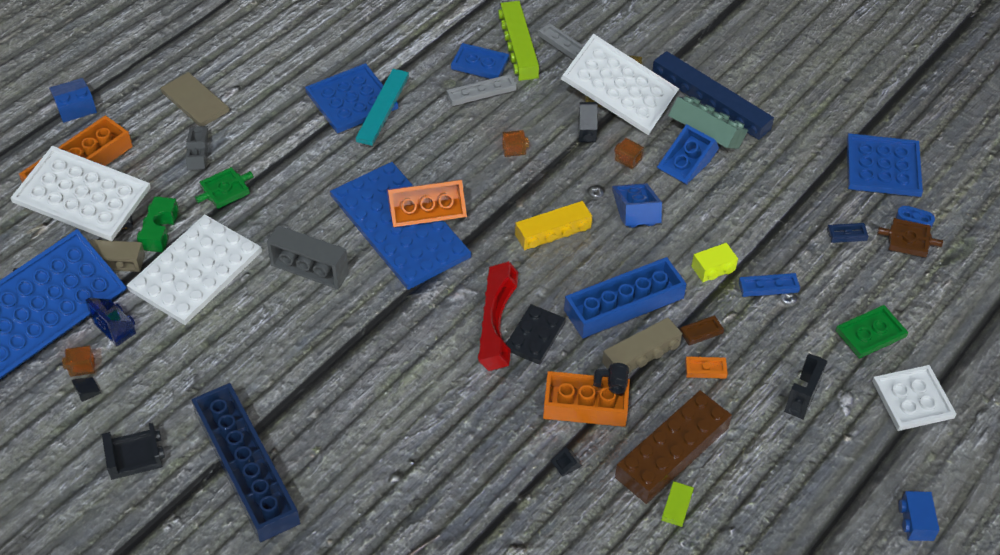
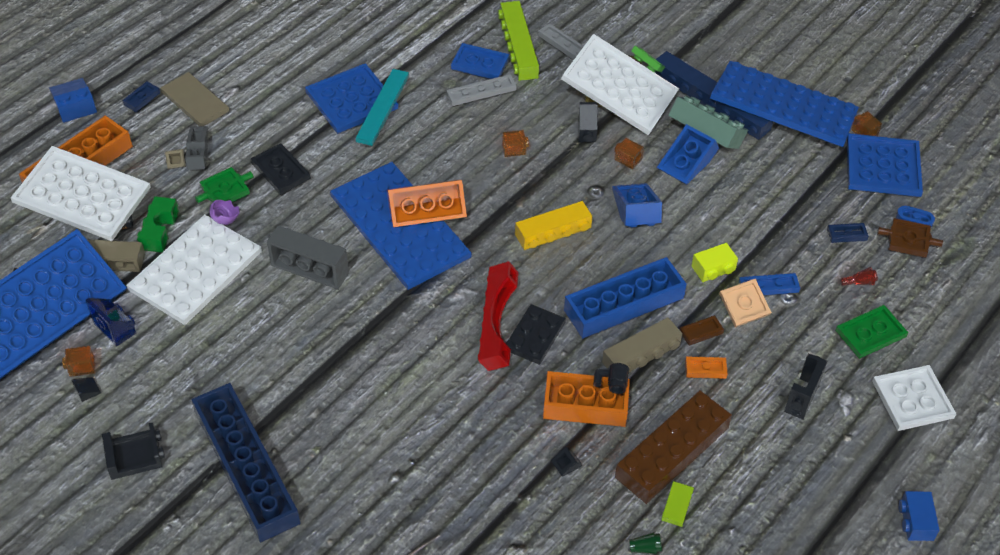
none -> dark blue plate [122,81,160,112]
none -> dark tan slope [165,149,186,169]
none -> medium lavender hair [209,200,240,225]
none -> black plate [251,143,311,195]
none -> dark green cone [629,532,662,554]
none -> bright green plate [631,46,665,72]
none -> blue plate [710,61,859,147]
none -> light nougat tile [719,279,772,328]
none -> clear red cone [840,267,878,286]
none -> clear orange brick [851,111,882,136]

